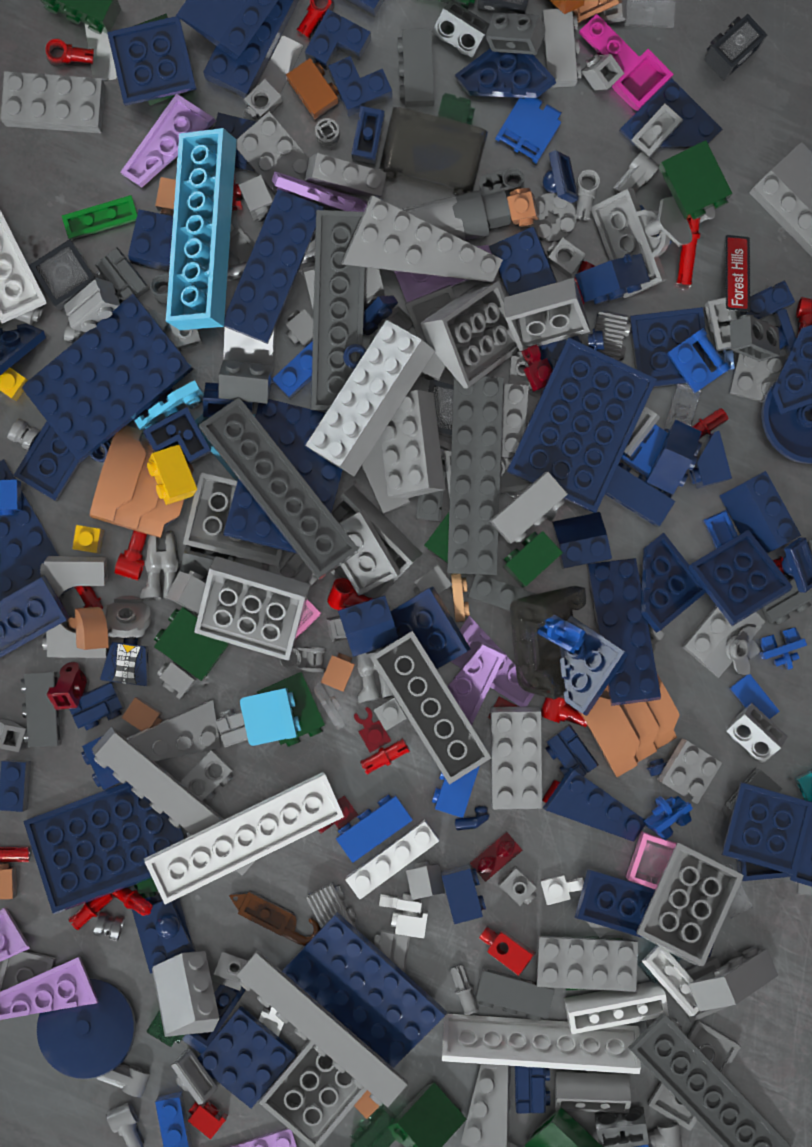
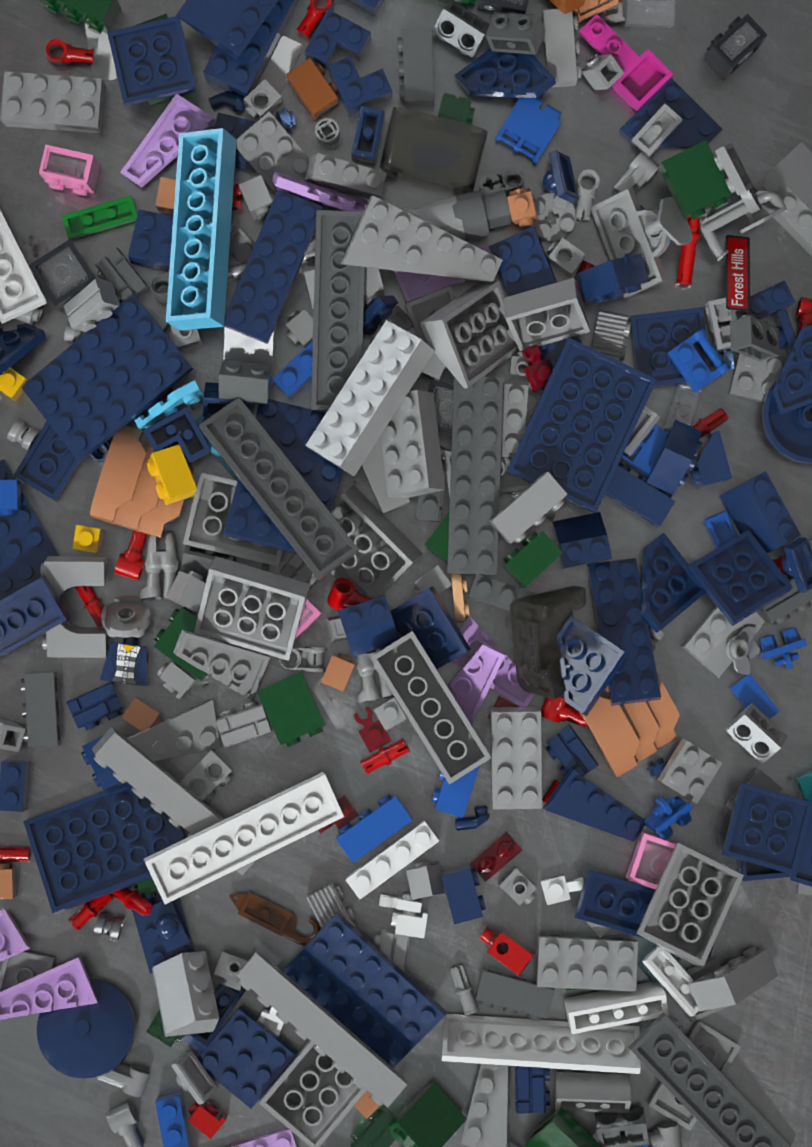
dark red leg [47,662,87,710] -> none
nougat brick [67,607,109,650] -> none
medium azure bracket [240,688,301,746] -> none
light grey plate [339,509,401,596] -> none
dark blue plate [343,344,366,369] -> none
blue hips [537,612,585,653] -> none
dark blue plate [588,328,604,351] -> none
none -> bright pink piece [39,145,101,196]
none -> light grey wing [173,630,270,702]
none -> dark blue arm [208,91,245,112]
none -> medium blue plate [276,108,296,131]
none -> light grey plate [700,143,787,261]

